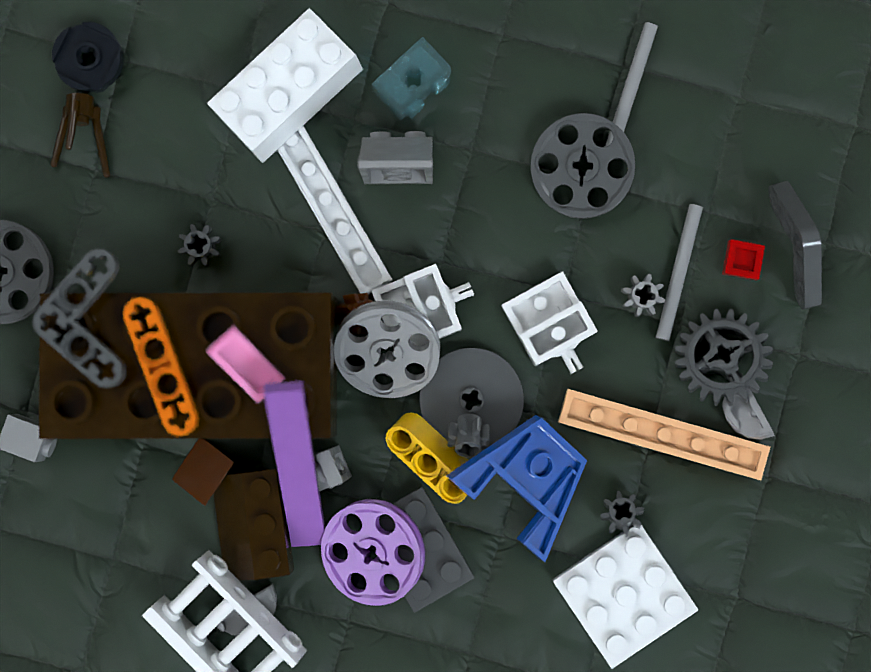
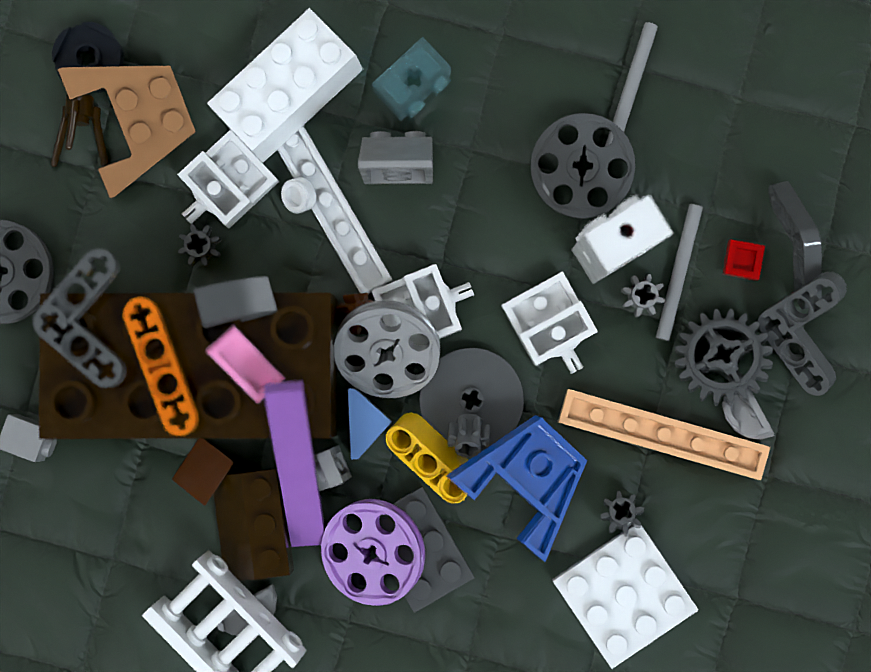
none -> medium nougat wing [58,66,196,198]
none -> white plate [177,129,279,228]
none -> dark grey slope [194,276,277,328]
none -> white tile [281,177,316,214]
none -> medium blue slope [348,388,393,459]
none -> white brick [571,195,673,284]
none -> dark grey beam [758,272,847,396]

